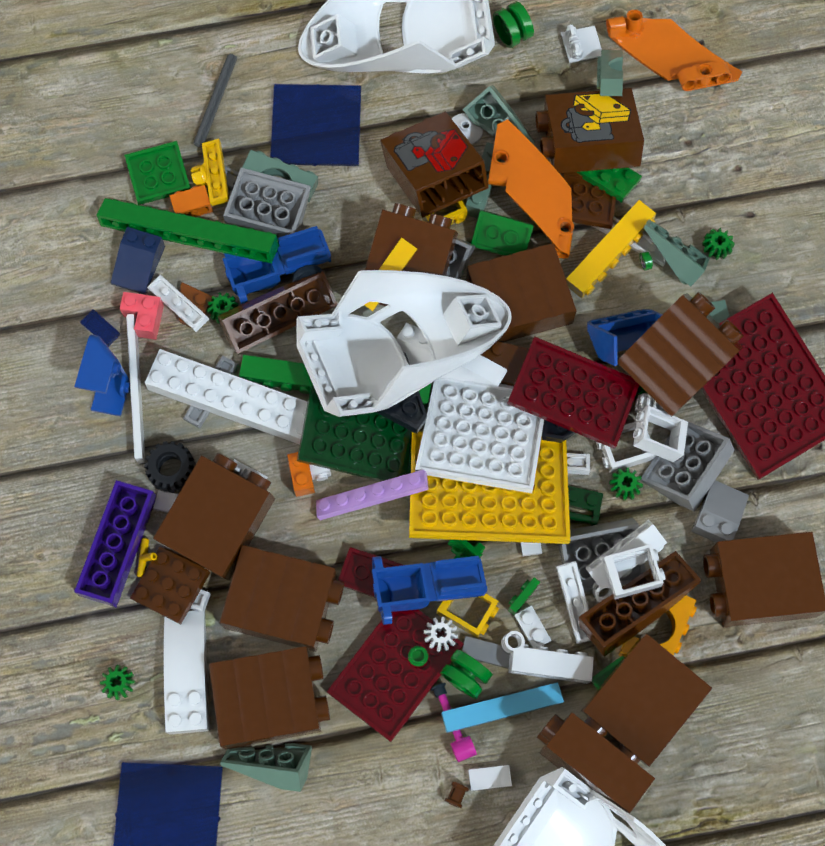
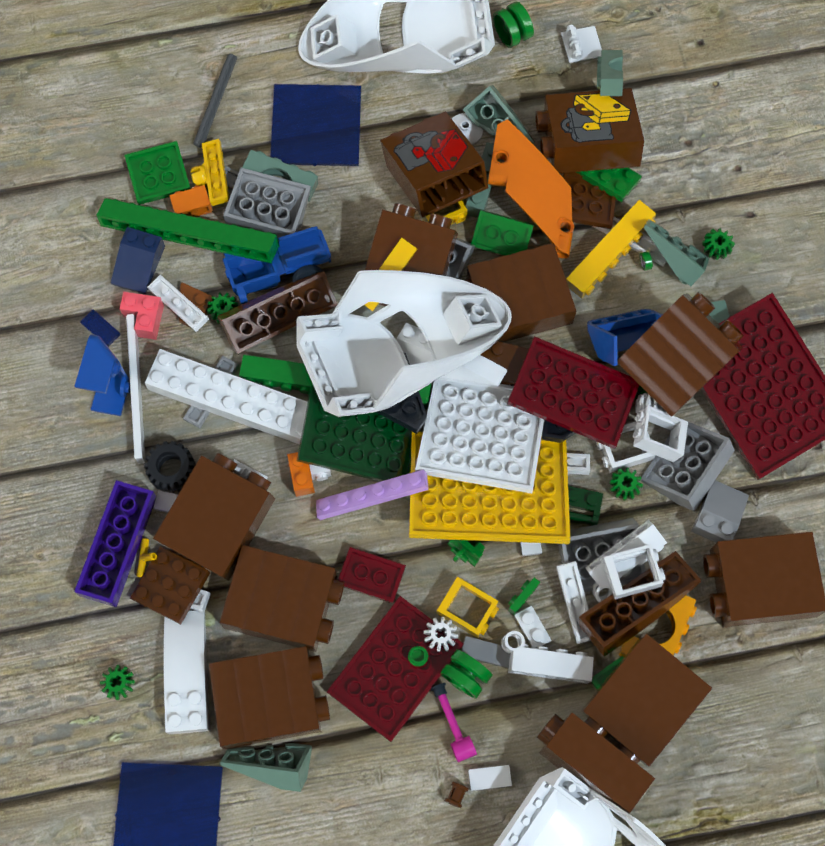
blue piece [372,556,487,625] -> none
medium azure tile [441,682,564,733] -> none
orange panel [606,10,743,91] -> none

